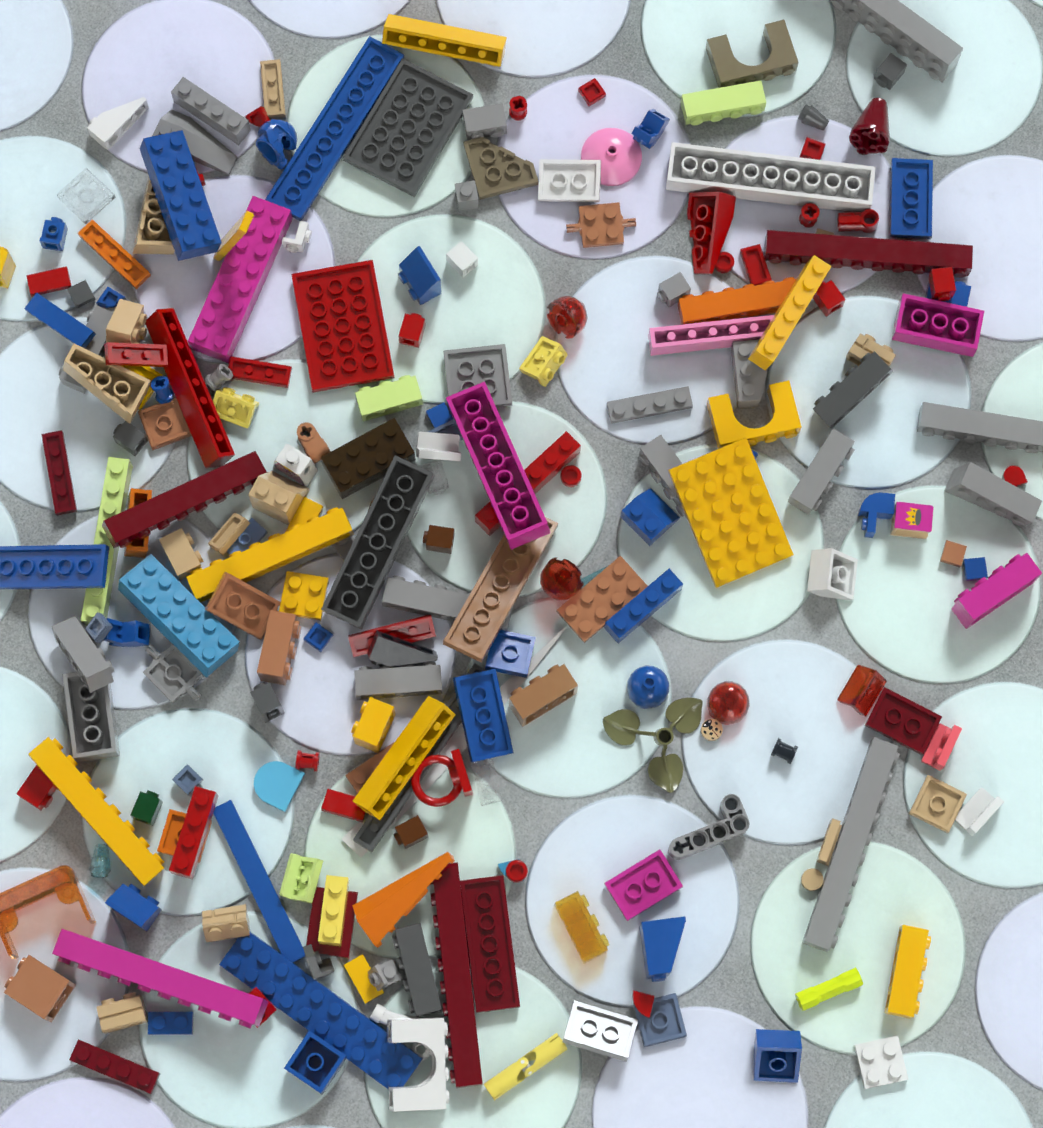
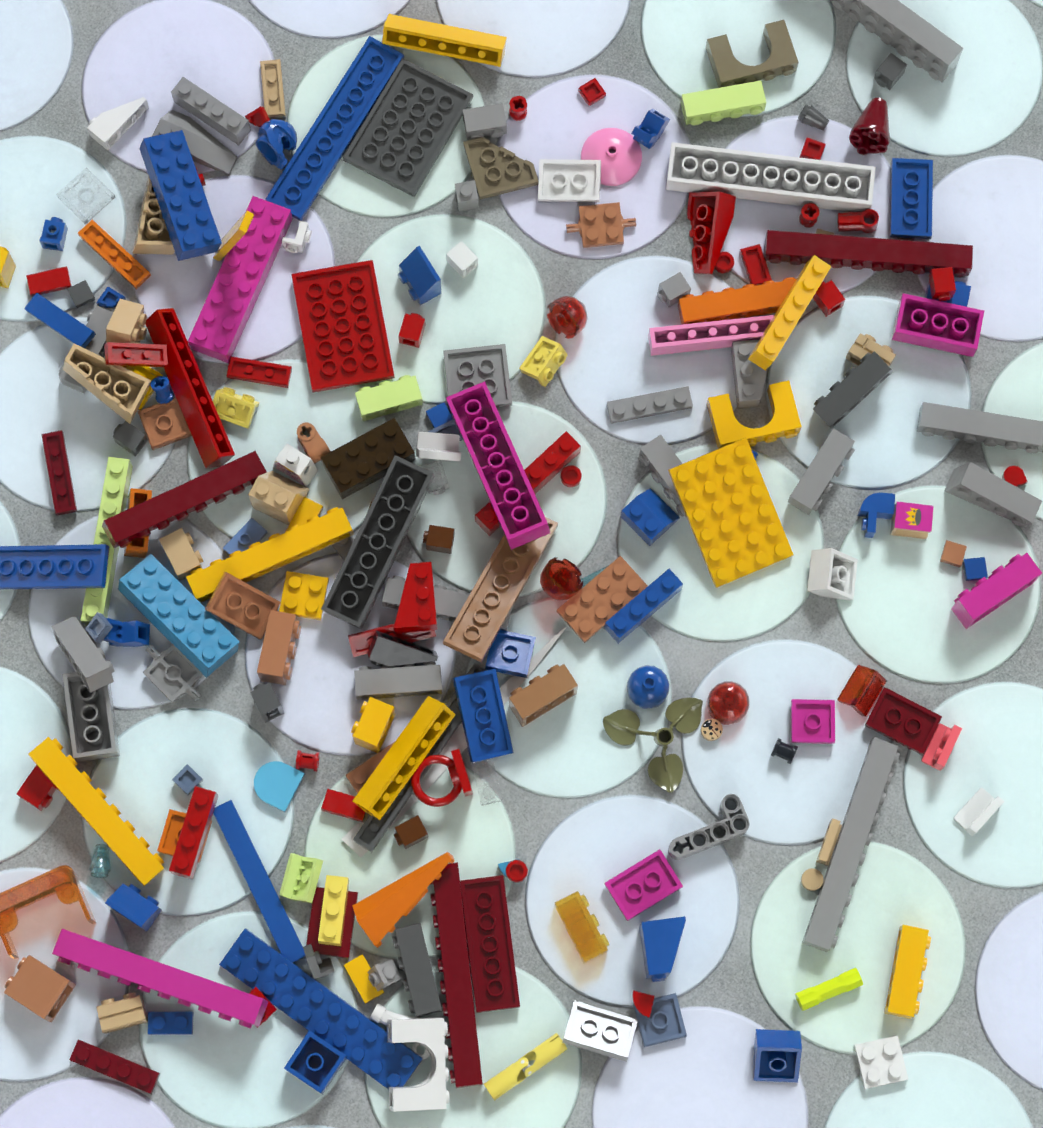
dark green brick [130,790,163,826] -> none
tan brick [202,904,250,943] -> none
light grey bush [205,364,233,391] -> none
tan tile [208,512,250,555] -> none
blue tile [303,622,334,652] -> none
tan plate [909,775,967,833] -> none
none -> red wedge [394,562,437,634]
none -> dark pink plate [791,699,835,744]

